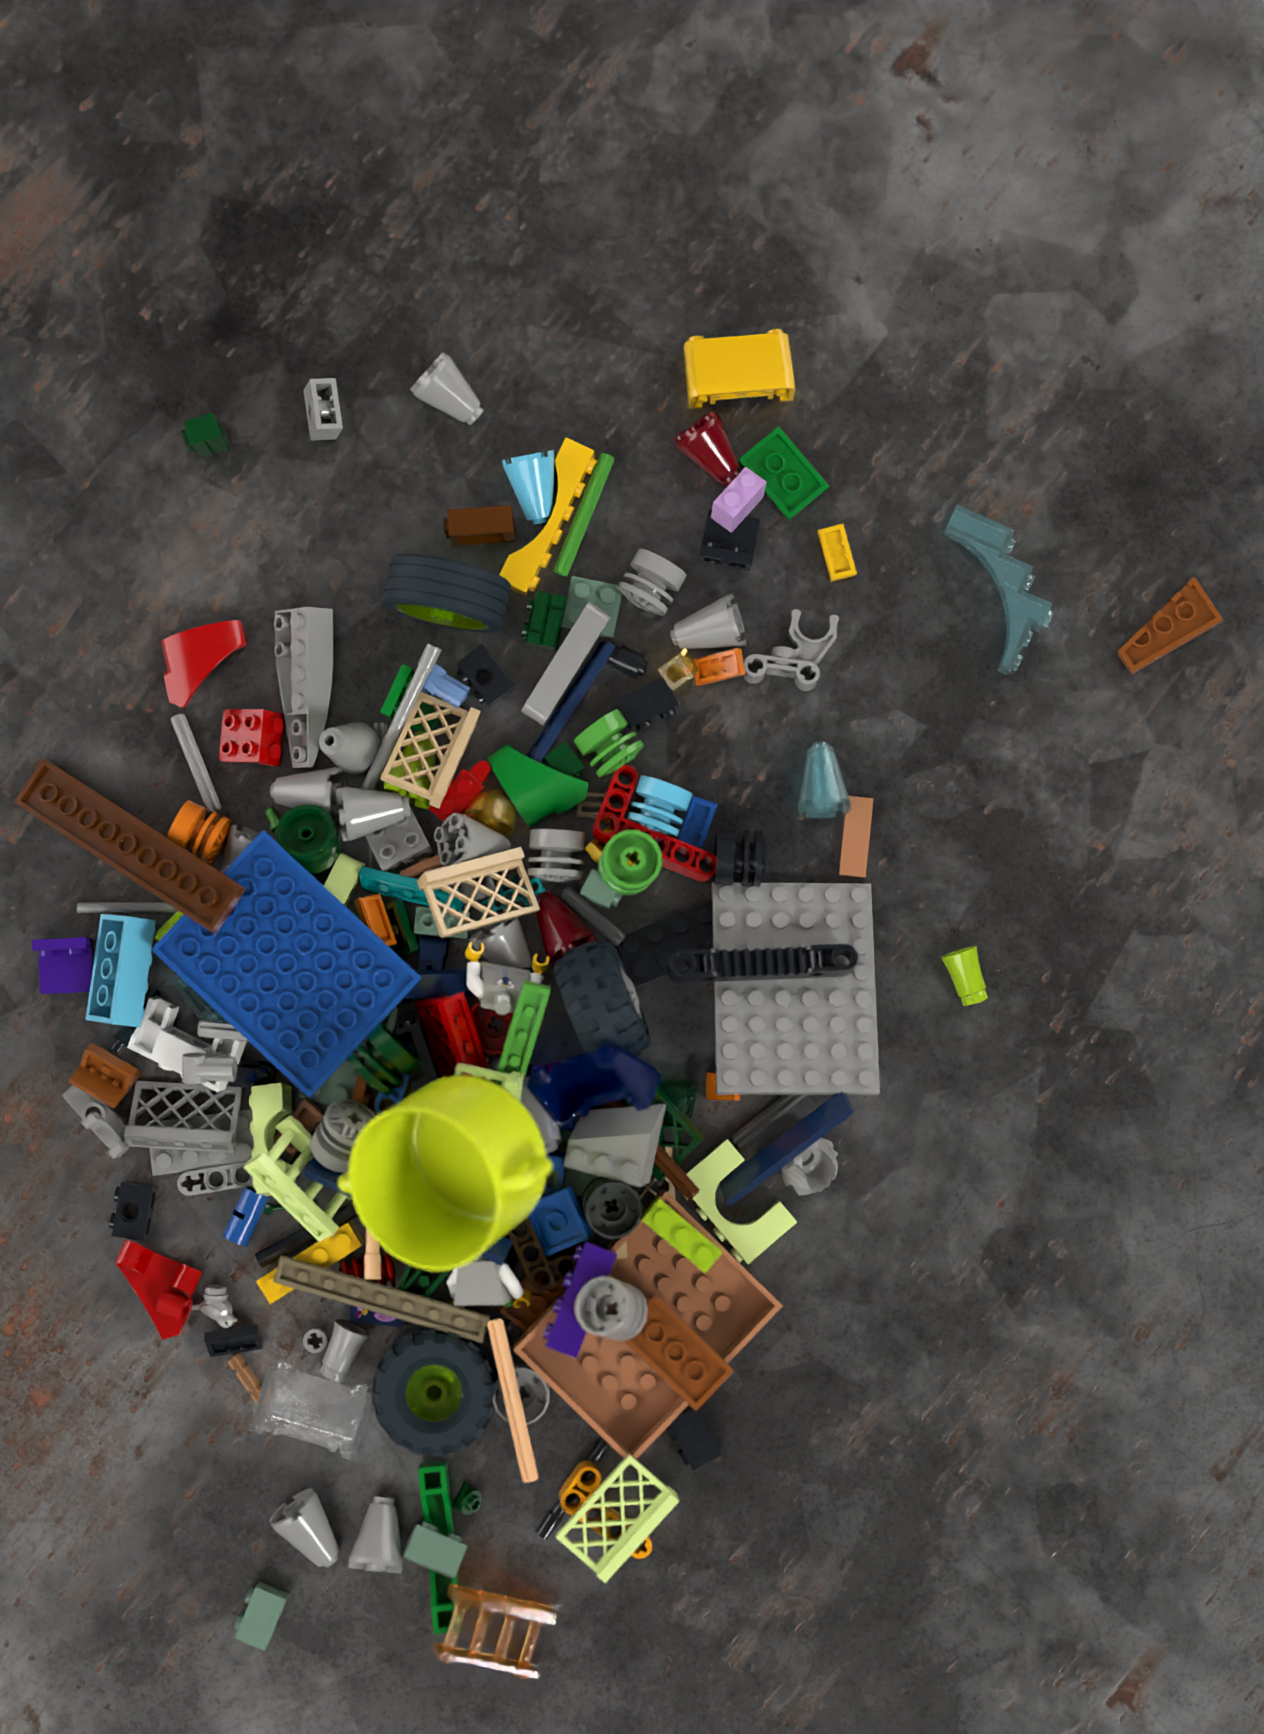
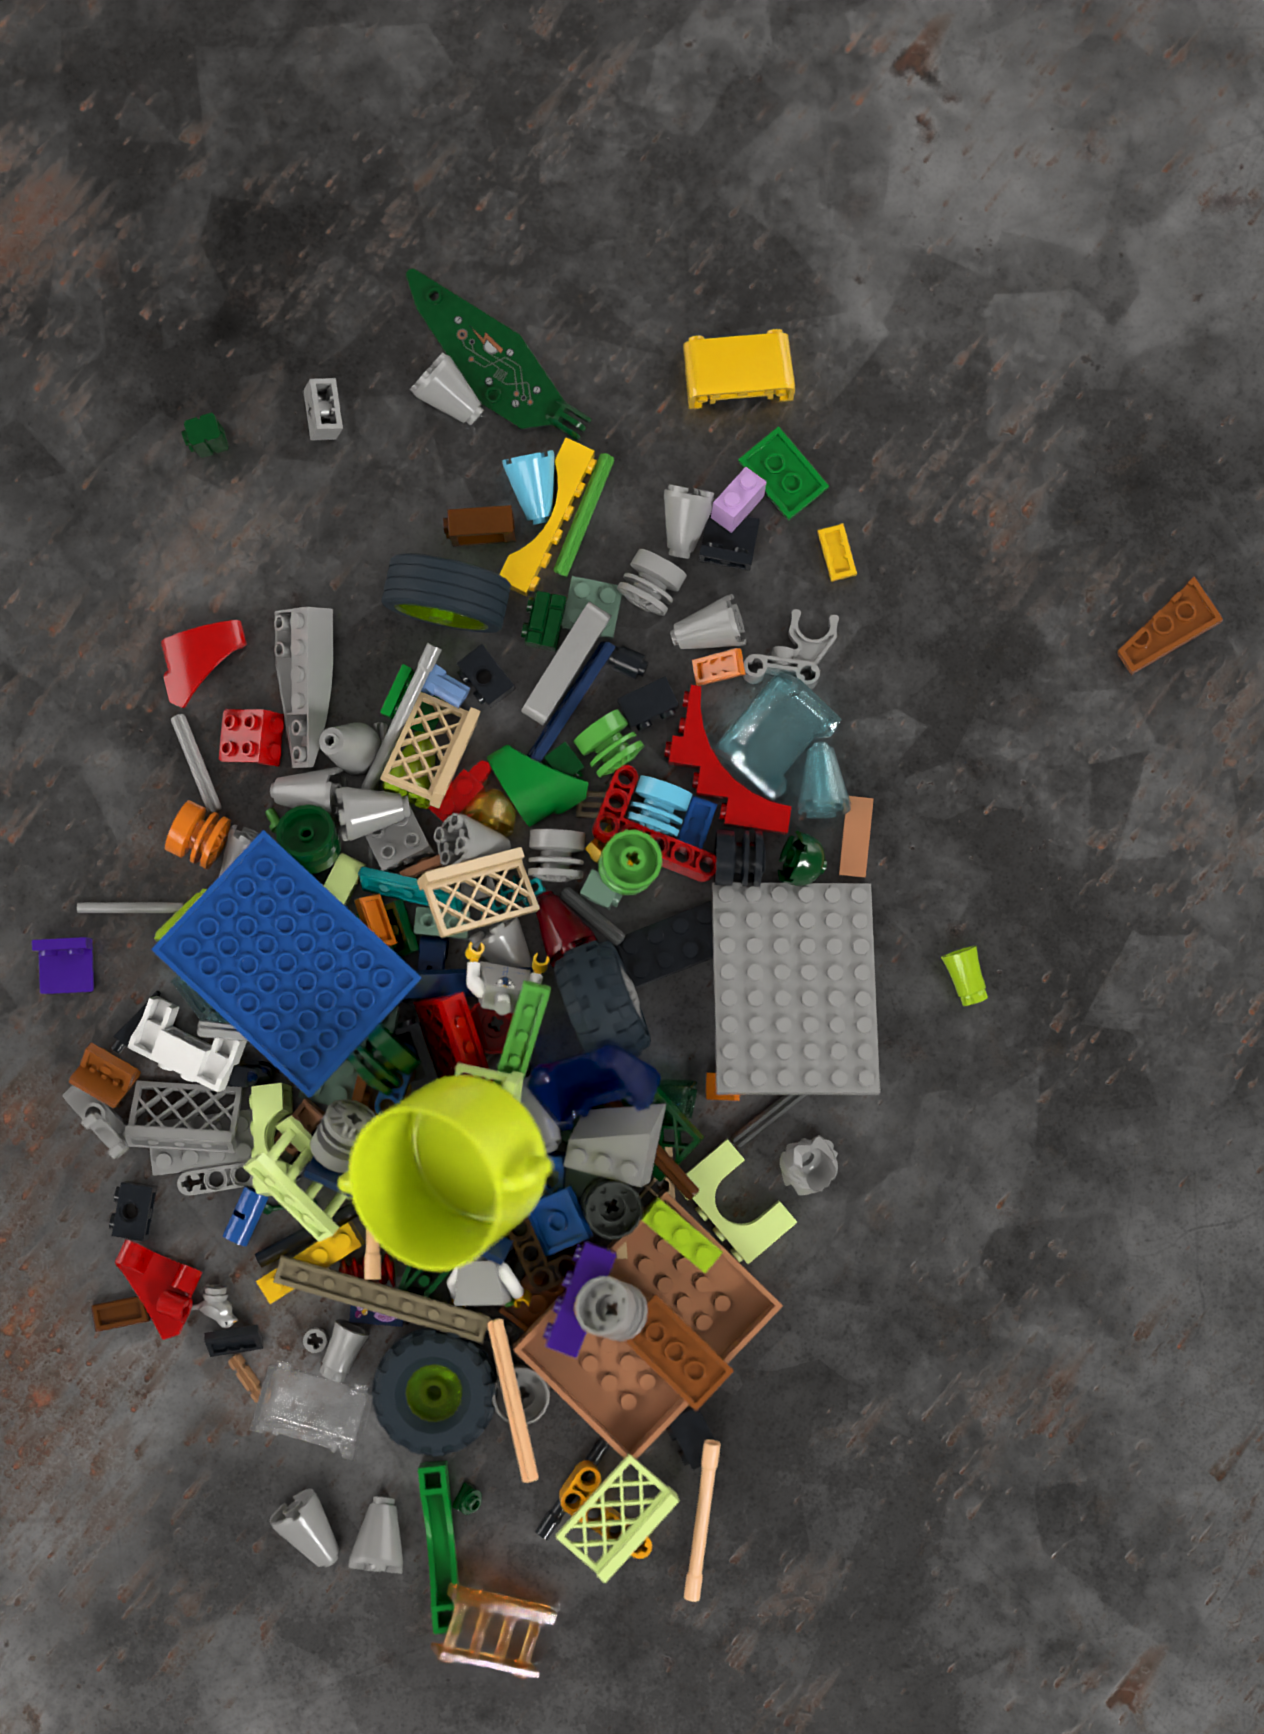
reddish brown plate [14,758,246,935] -> none
medium azure brick [85,914,156,1027] -> none
light grey piece [182,1053,237,1084] -> none
sand green brick [234,1581,290,1651] -> none
sand green brick [402,1522,467,1579] -> none
clear yellow brick [658,648,700,691] -> none
black gear [667,944,858,983] -> none
dark red cone [673,410,740,487] -> none
dark blue tile [719,1091,854,1206] -> none
clear light blue arch [943,505,1053,675] -> none
none -> reddish brown tile [91,1296,150,1332]
none -> dark green wing [406,268,592,441]
none -> light grey cone [664,484,716,558]
none -> red arch [664,685,792,835]
none -> light nougat piece [684,1440,721,1601]
none -> clear light blue windscreen [715,673,842,800]
none -> dark green cylinder [778,831,827,886]

